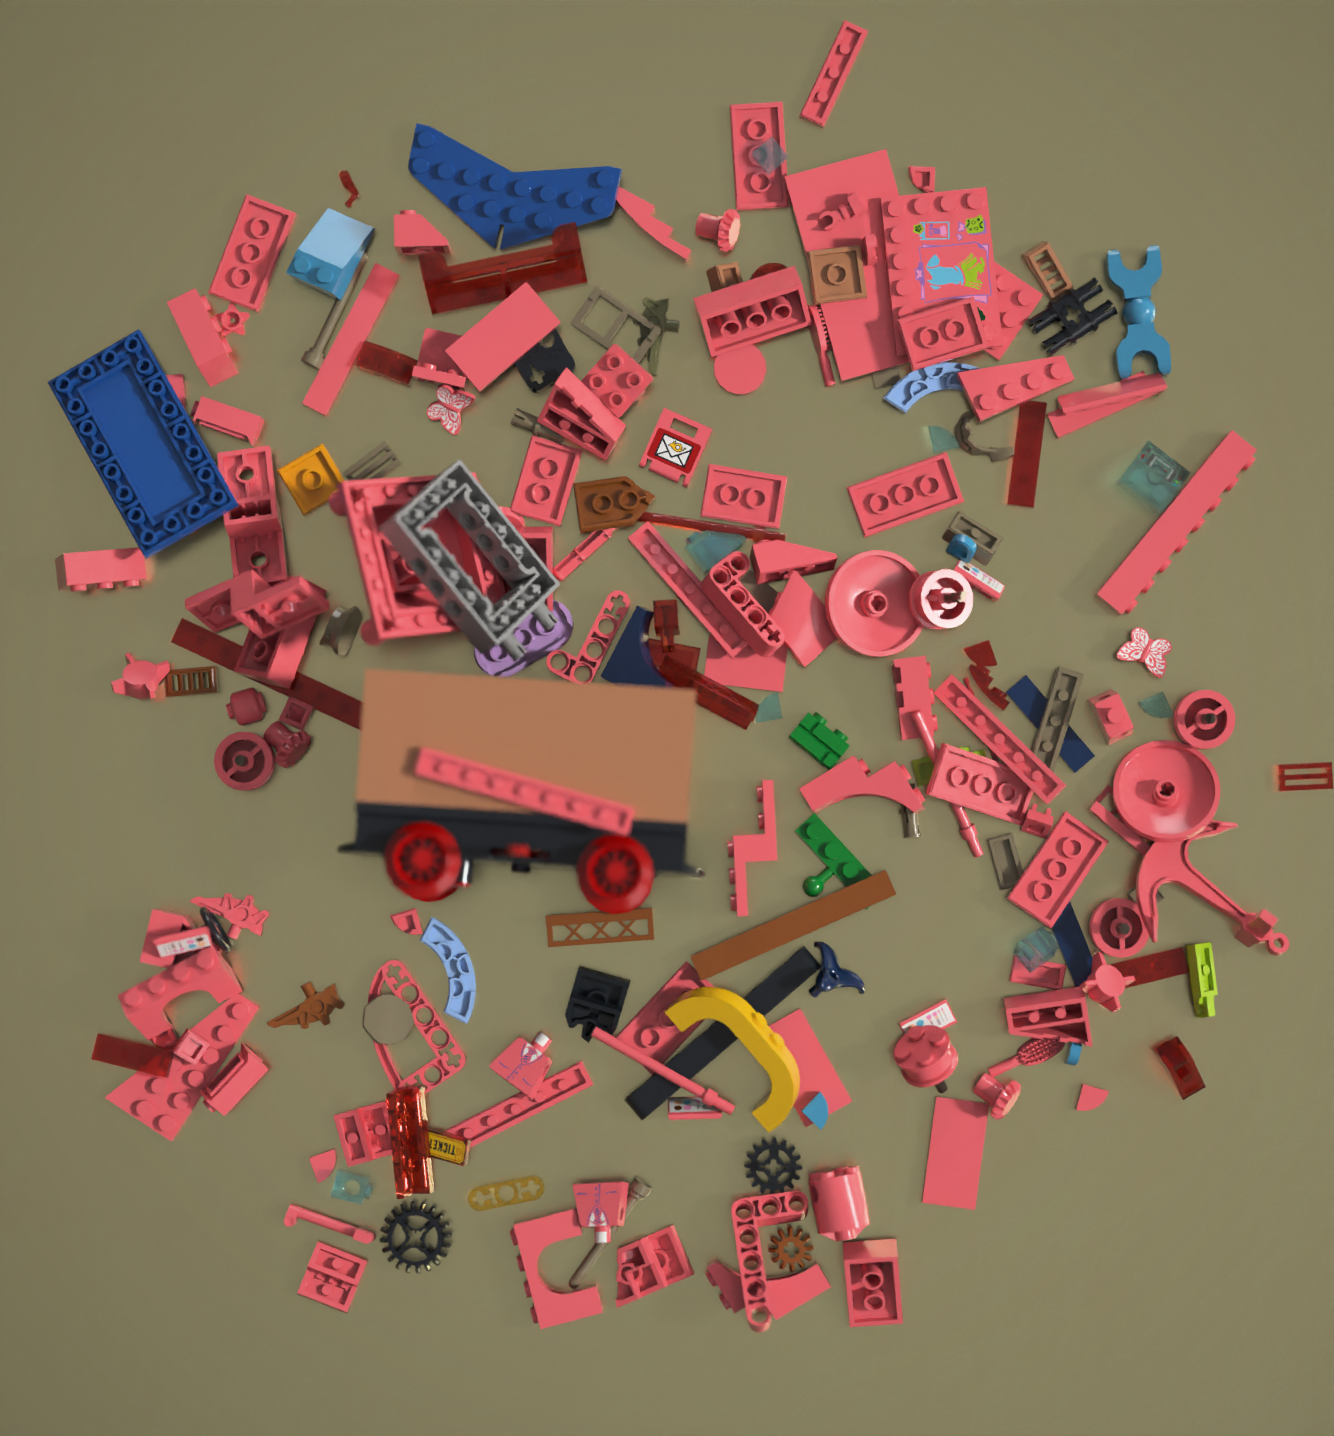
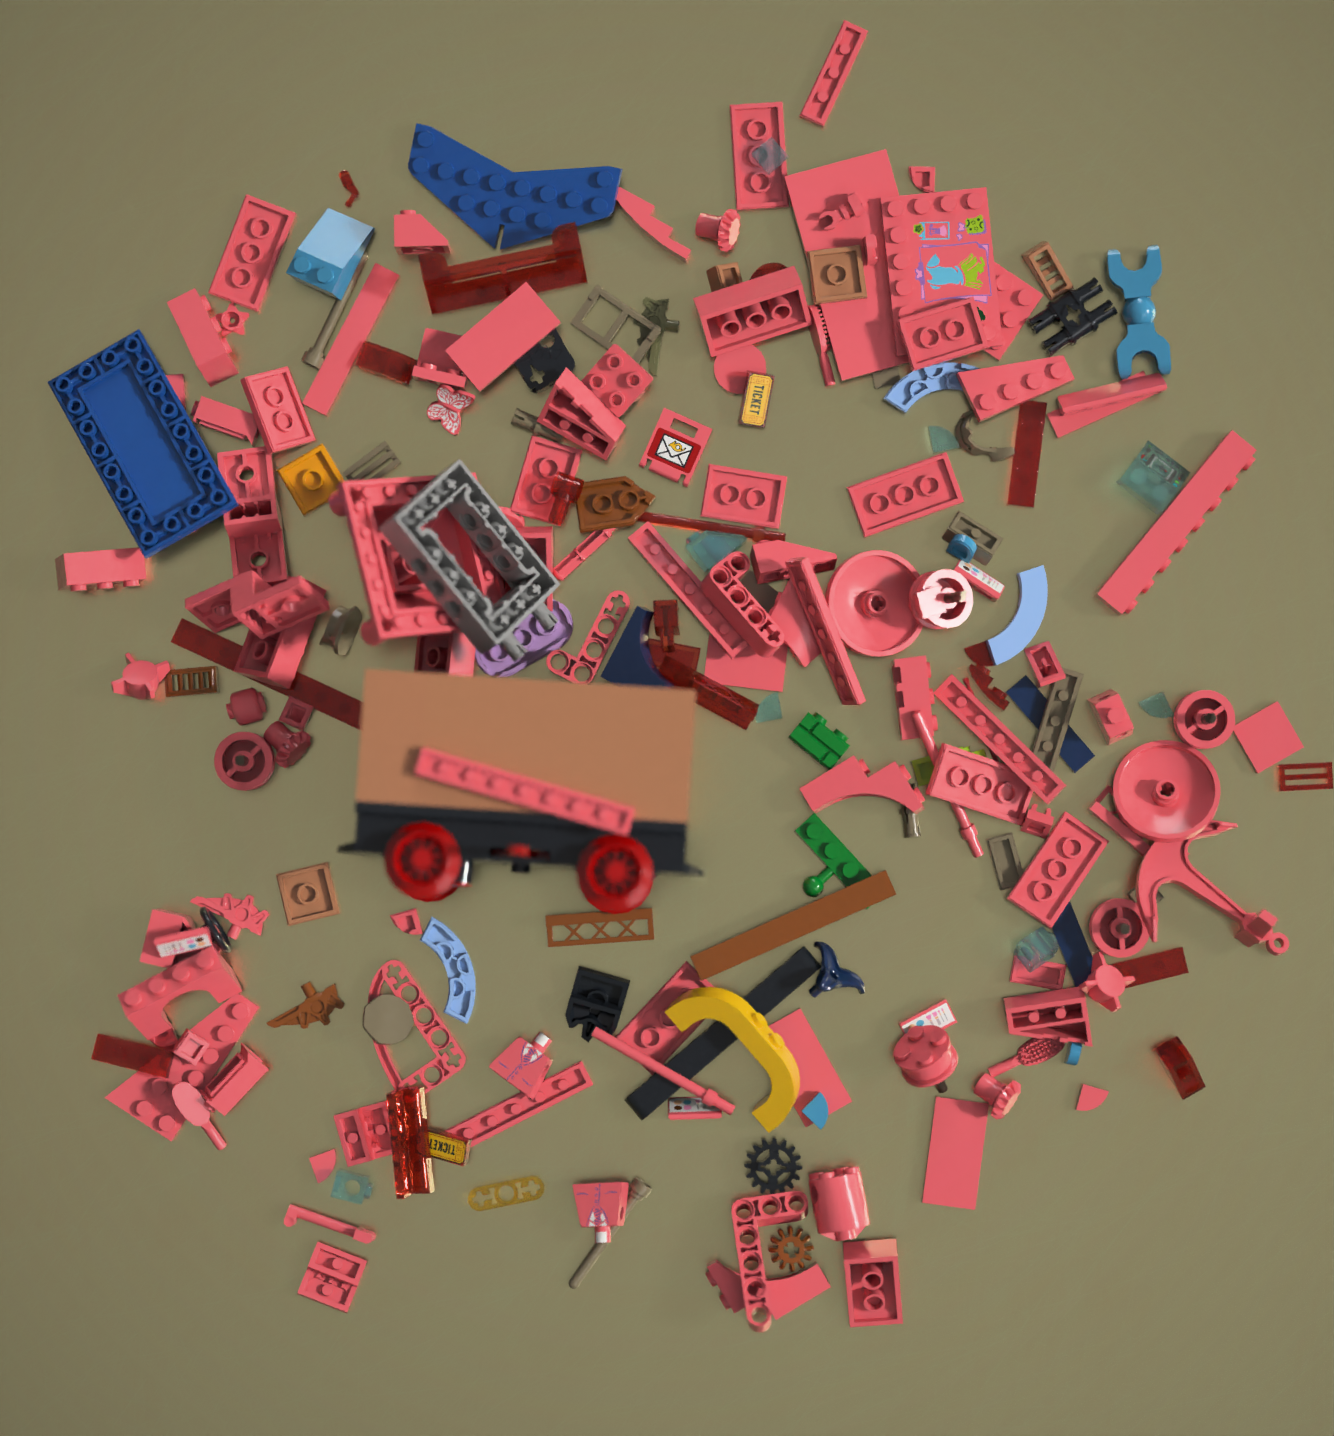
black gear [380,1201,452,1274] -> none
coral arch [510,1206,603,1329] -> none
coral slope [616,1225,694,1308] -> none
coral bracket [727,780,777,916] -> none
animal [1116,627,1172,678] -> none
lime hinge [1186,942,1218,1018] -> none
none -> coral piece [172,1081,227,1150]
none -> coral tile [240,366,316,455]
none -> nougat tile [276,862,341,926]
none -> coral slope [414,632,476,676]
none -> clear red axle [548,471,584,526]
none -> tile [738,370,775,428]
none -> coral tile [785,557,866,705]
none -> tile [912,586,946,619]
none -> light blue tile [985,565,1048,666]
none -> coral slope [1024,641,1066,688]
none -> coral tile [1233,701,1304,773]

